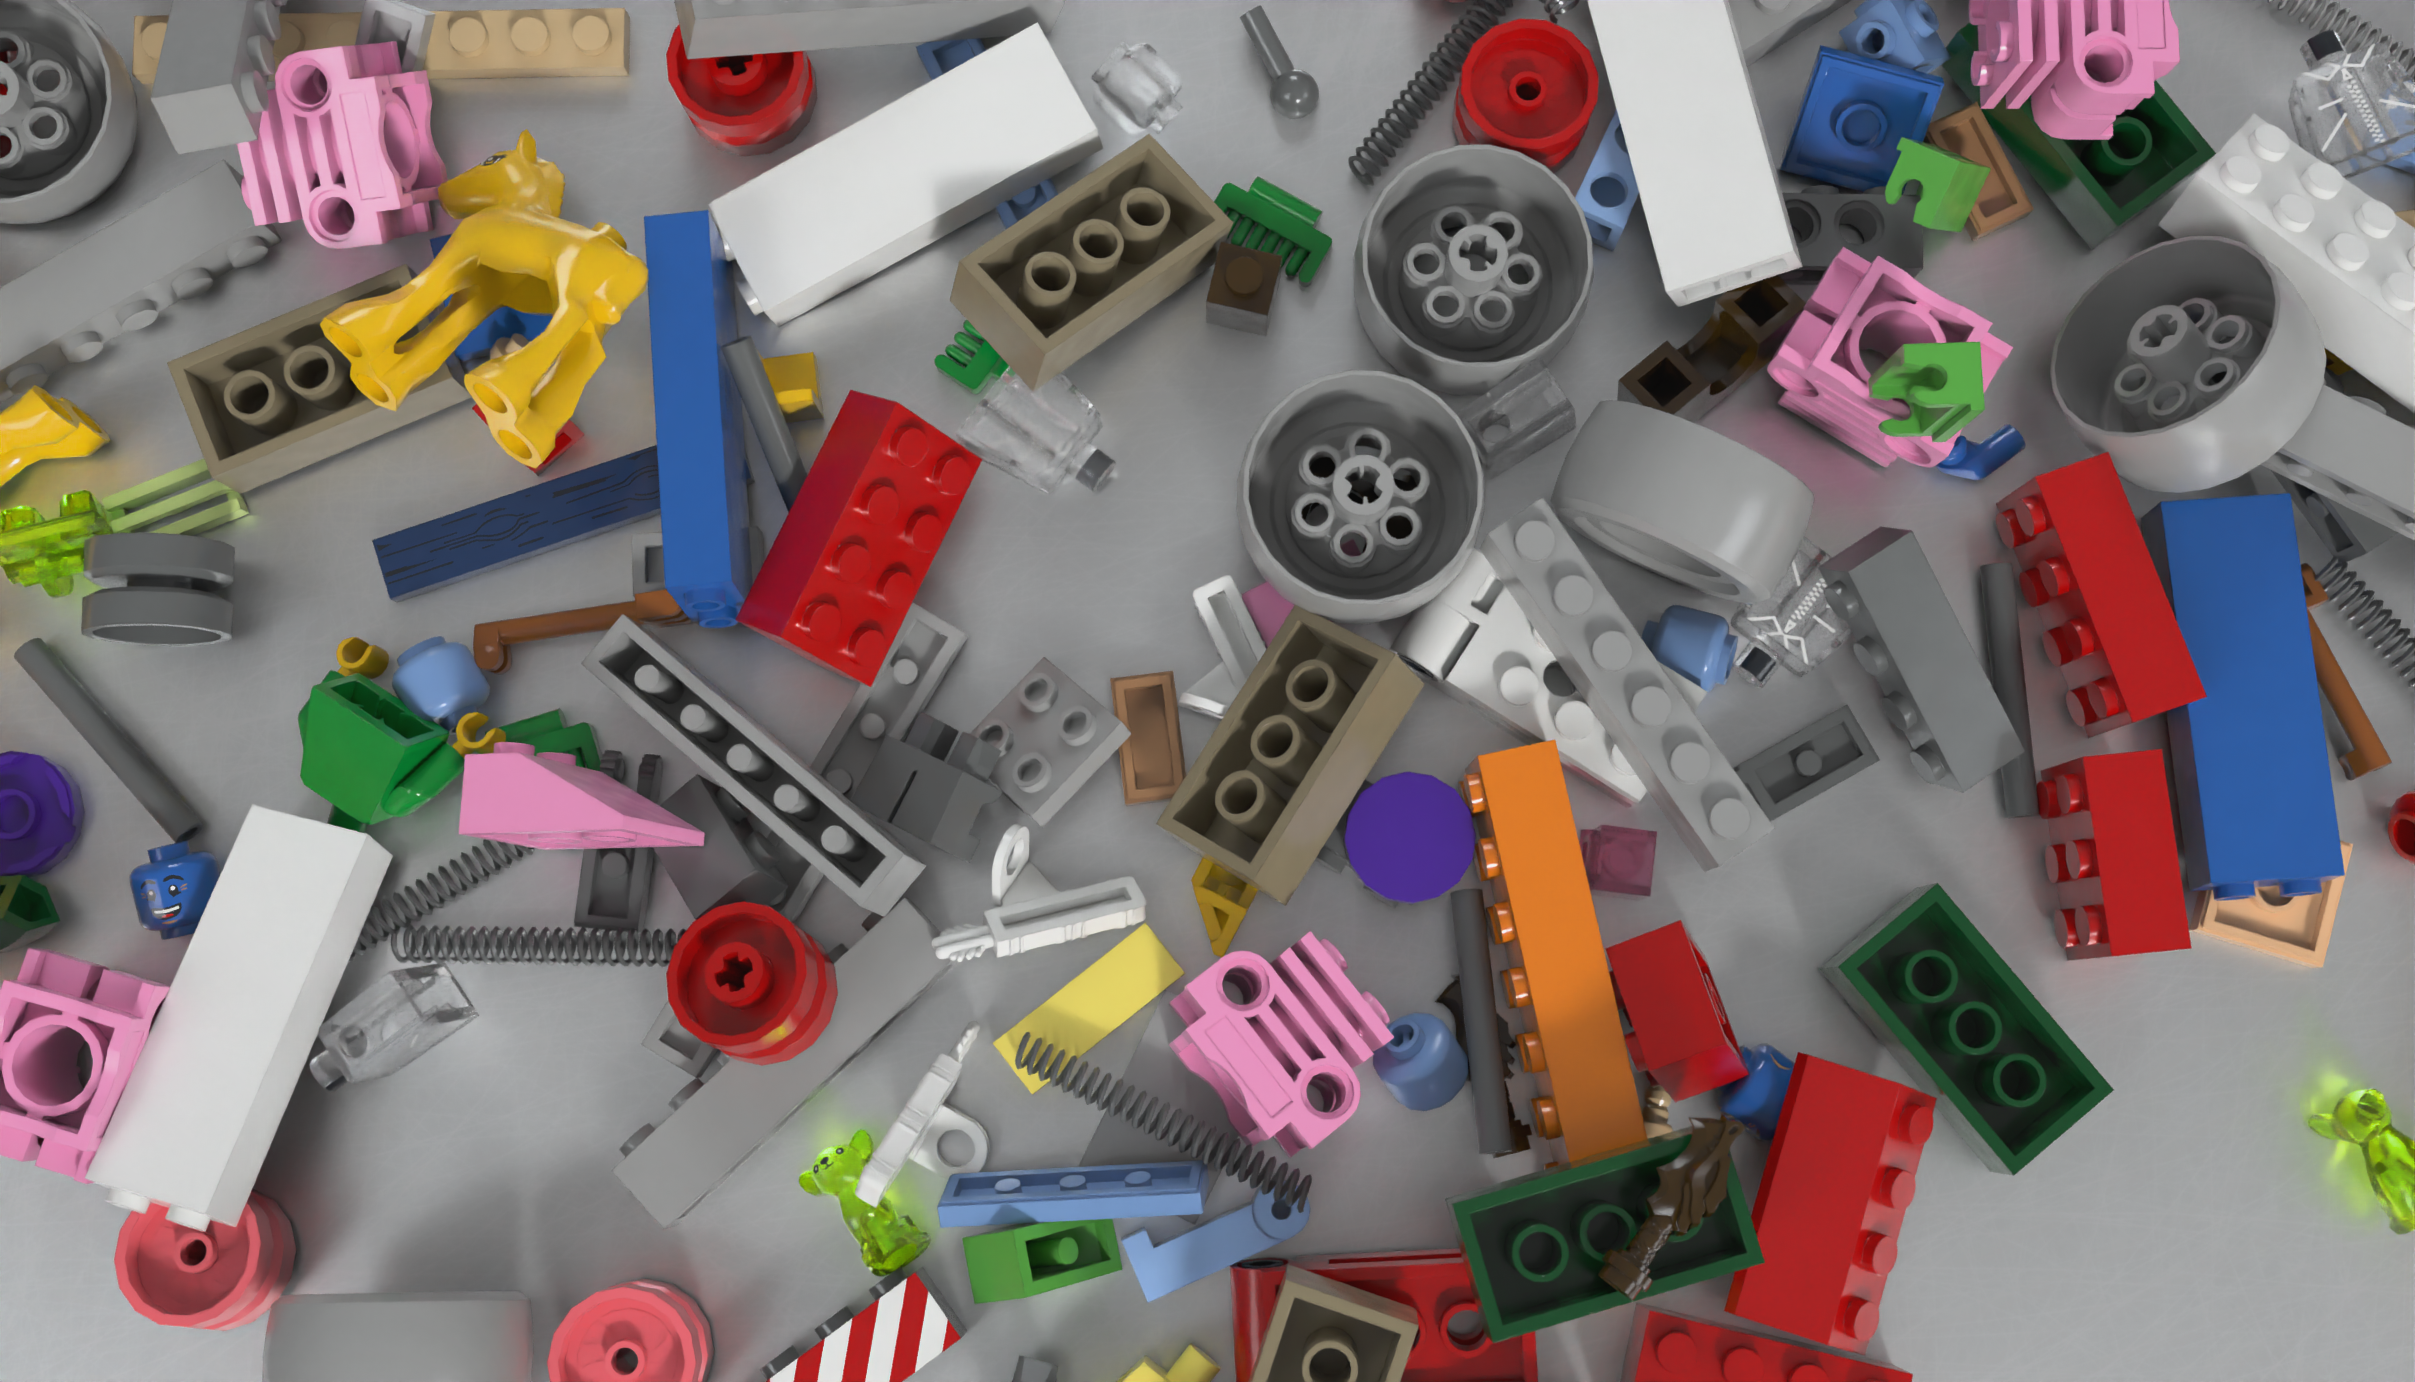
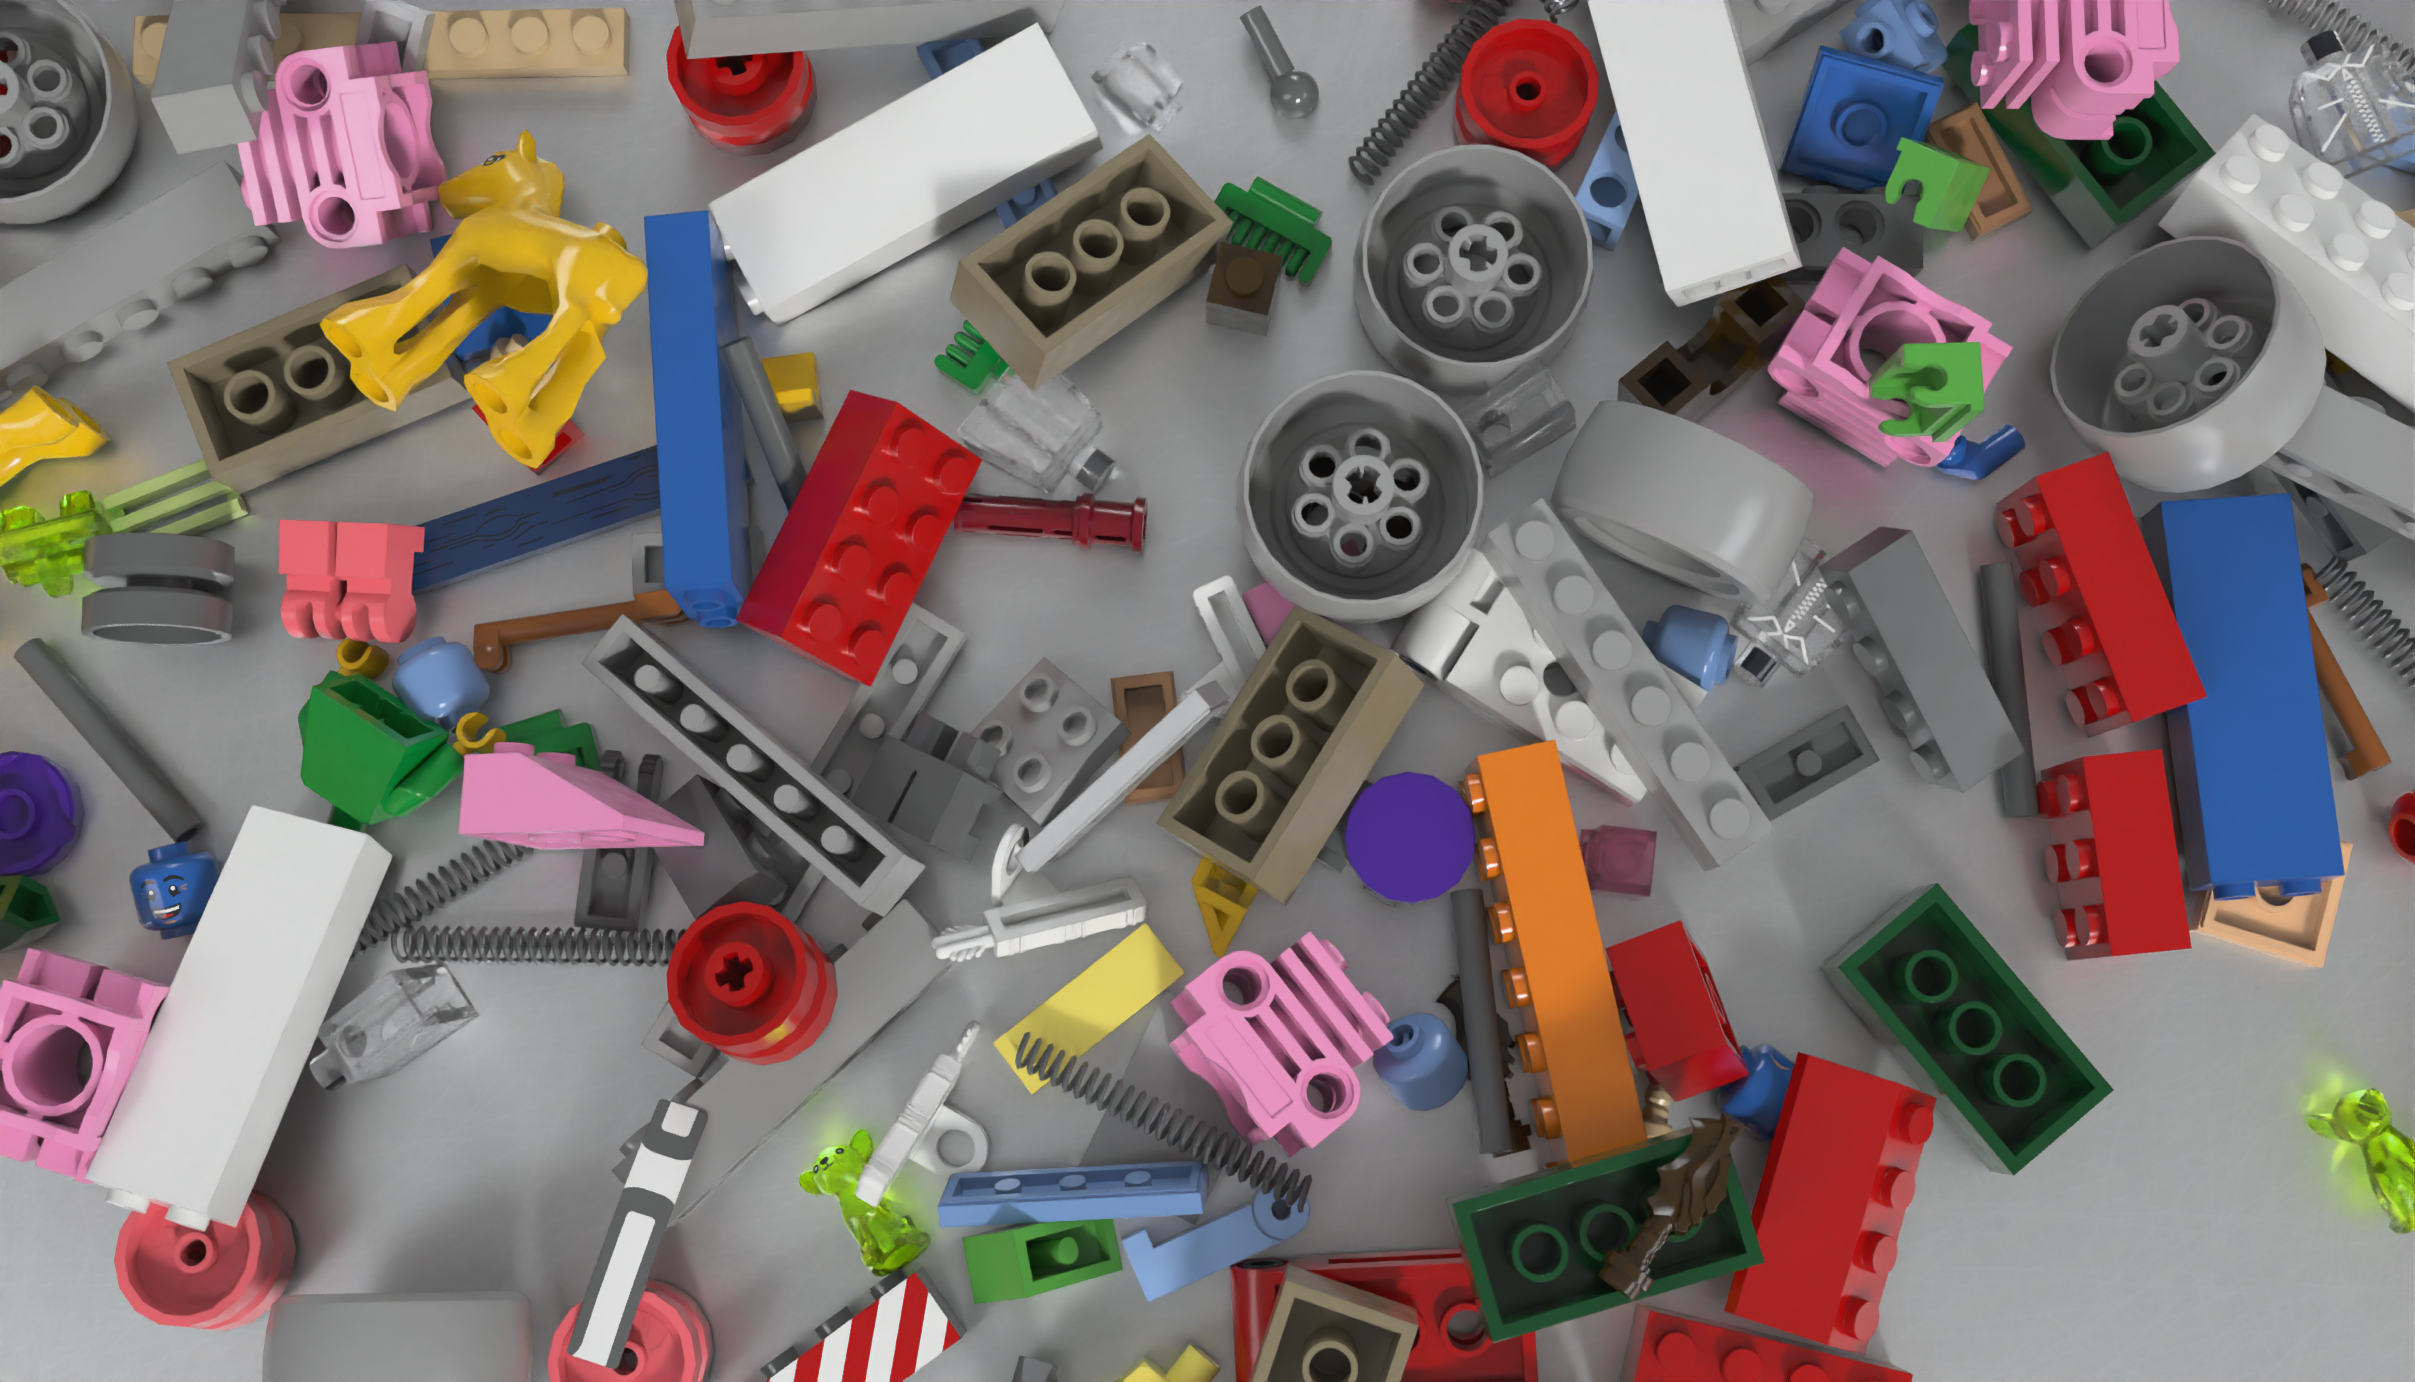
none -> coral legs [279,519,425,643]
none -> sticker [567,1099,708,1369]
none -> dark red pin [954,493,1148,554]
none -> tile [1014,680,1230,873]

